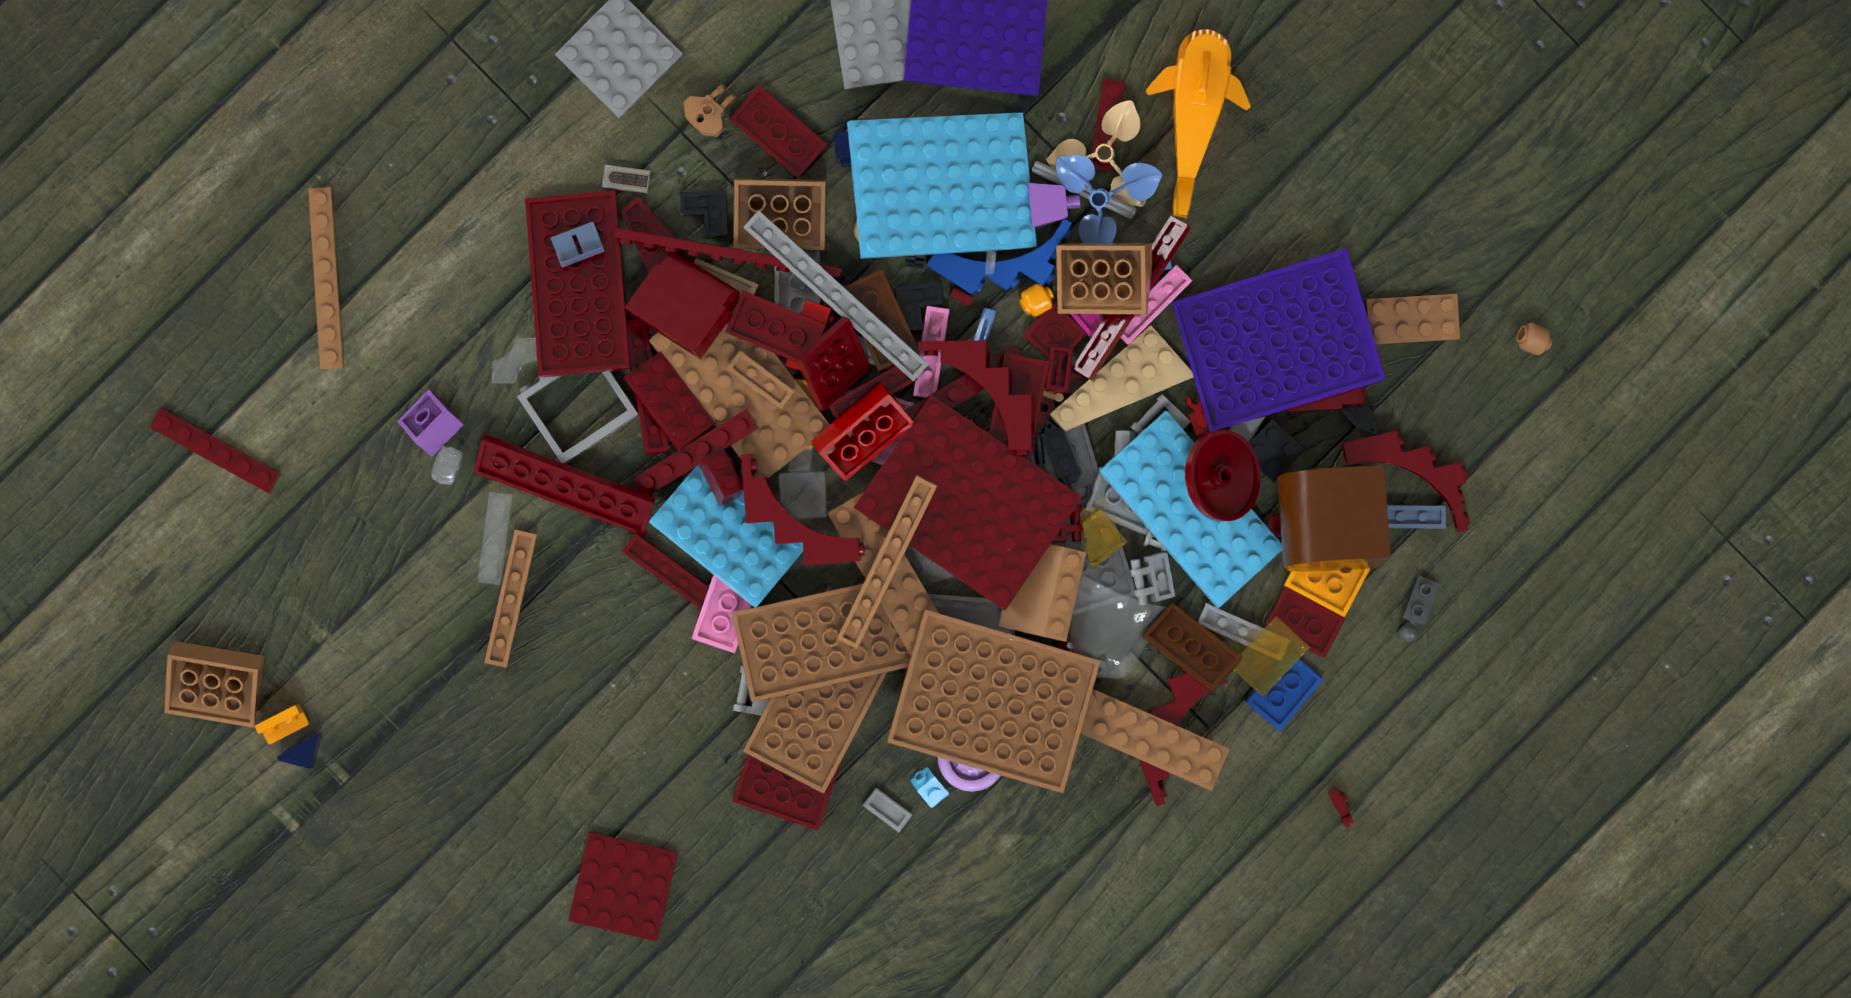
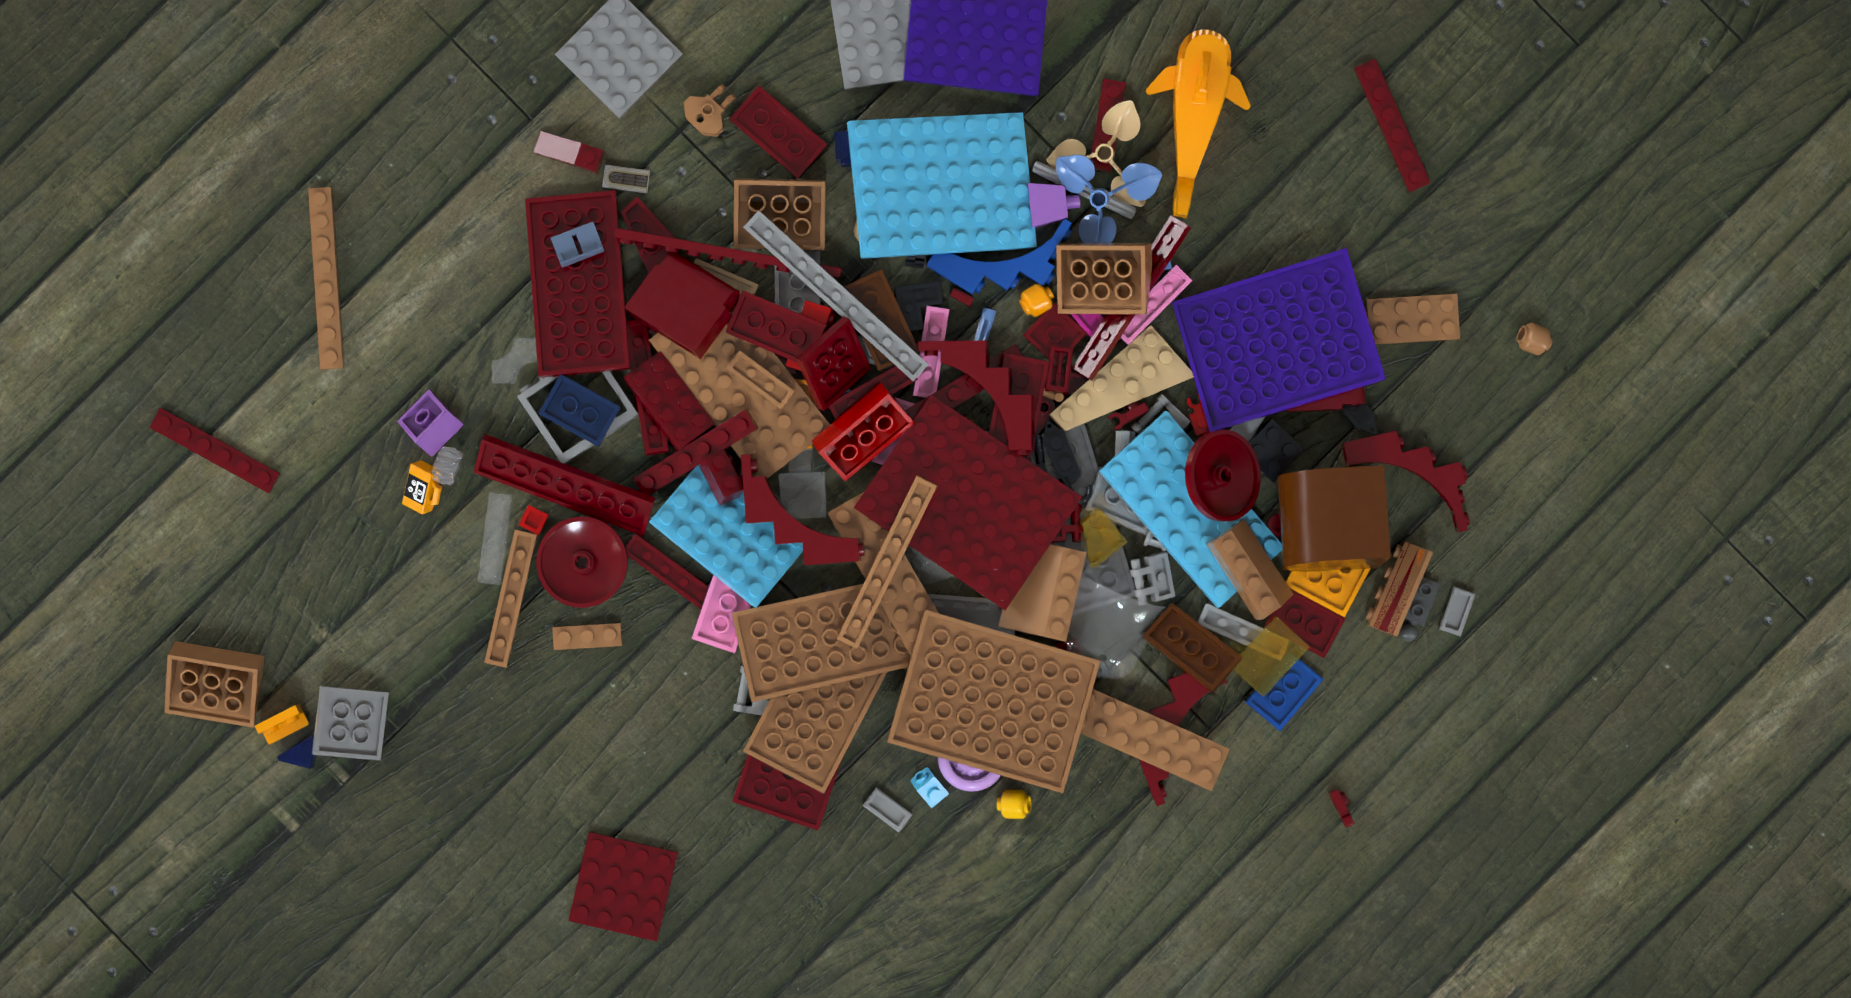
black plate [680,190,728,237] -> none
clear tile [984,250,996,276] -> none
sand blue plate [1387,505,1446,529] -> none
none -> light grey plate [312,686,389,761]
none -> light orange piece [402,460,442,514]
none -> red plate [519,505,549,535]
none -> slope [533,131,605,175]
none -> dark red dish [536,517,628,608]
none -> dark blue plate [539,375,621,447]
none -> medium nougat plate [552,623,623,650]
none -> yellow head [997,789,1031,819]
none -> dark red plate [1108,401,1149,430]
none -> medium nougat slope [1206,519,1294,620]
none -> dark red plate [1354,59,1430,193]
none -> medium nougat slope [1365,542,1433,637]
none -> light grey tile [1438,586,1476,637]

